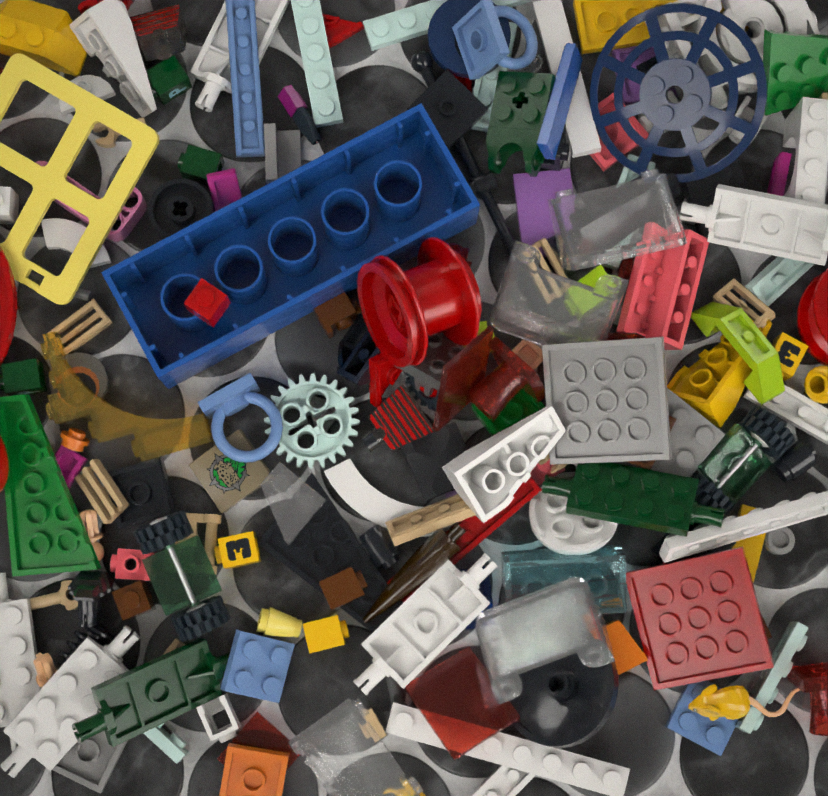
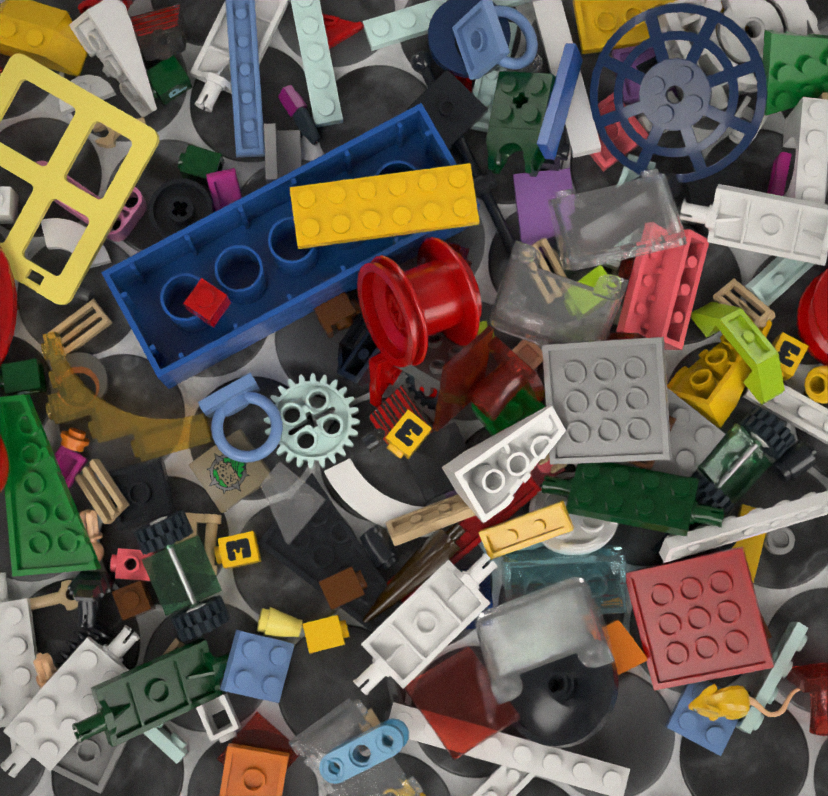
none -> yellow plate [290,163,479,249]
none -> dark azure piece [319,718,409,784]
none -> yellow brick [385,409,432,459]
none -> yellow tile [478,500,574,560]

